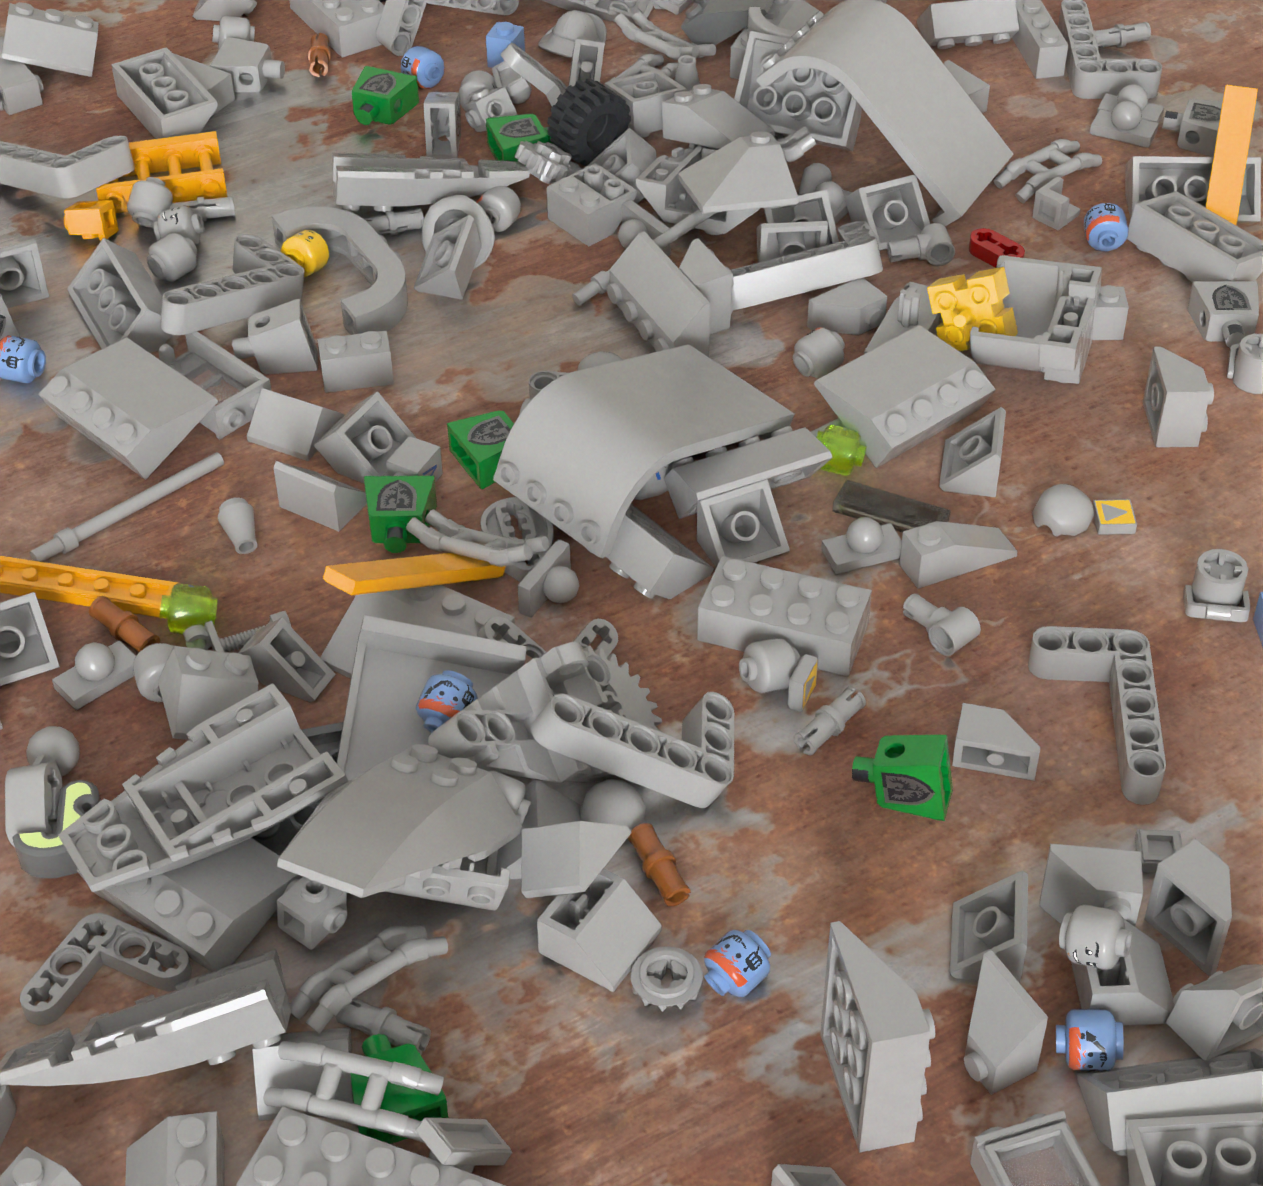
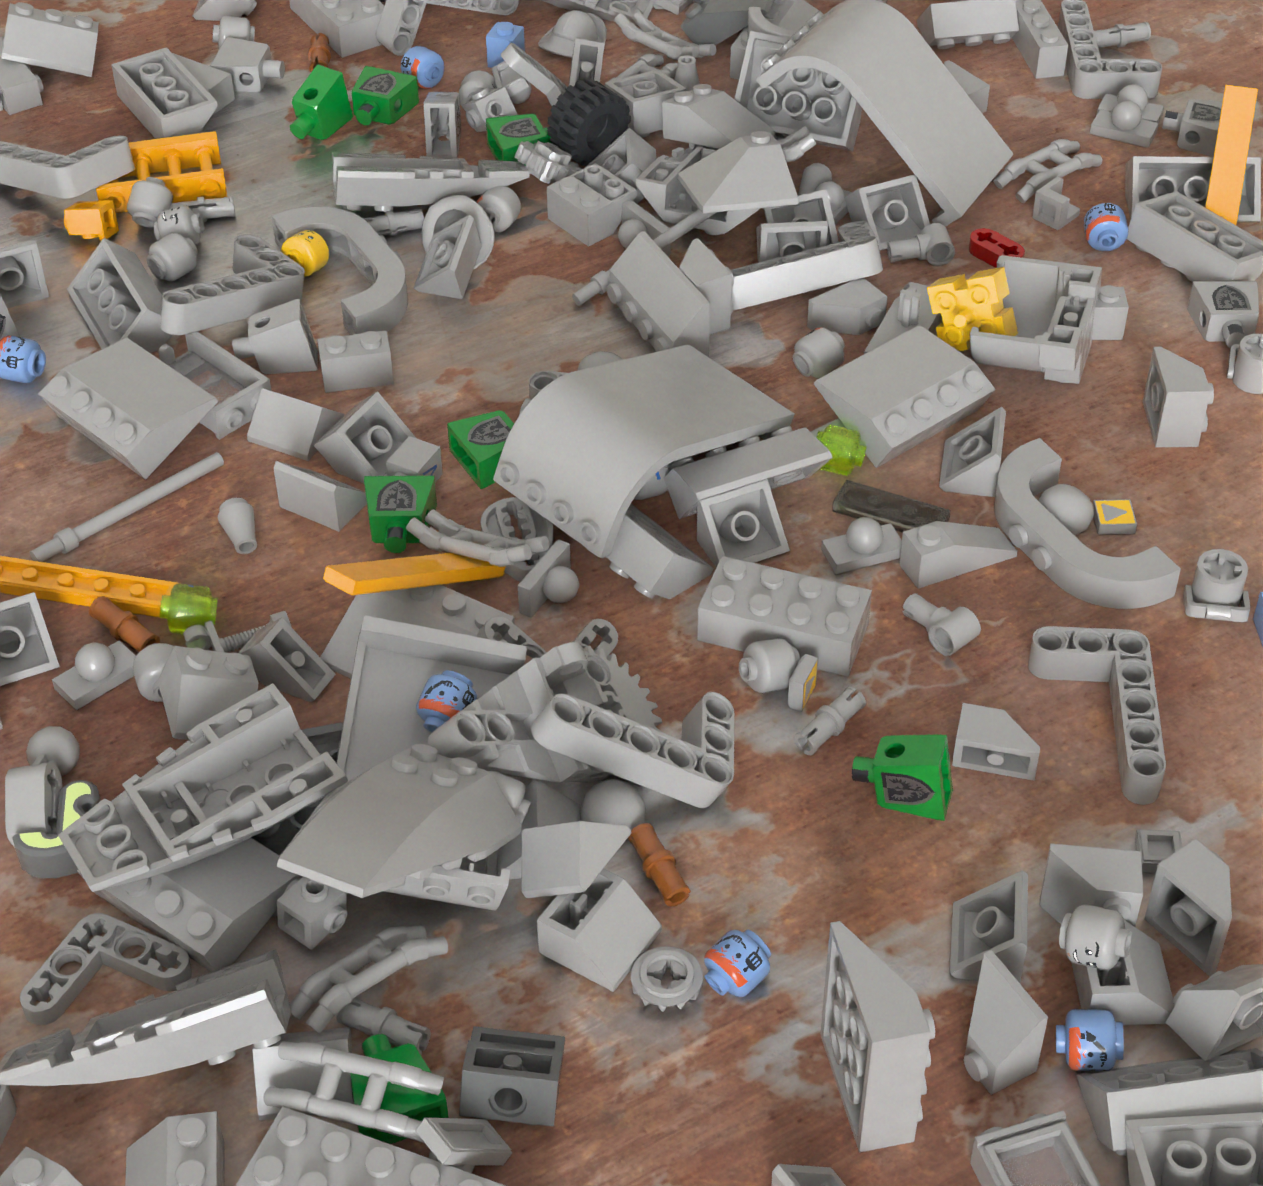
none -> green torso [290,65,353,140]
none -> dark grey brick [459,1026,565,1127]
none -> light grey arch [994,438,1181,609]

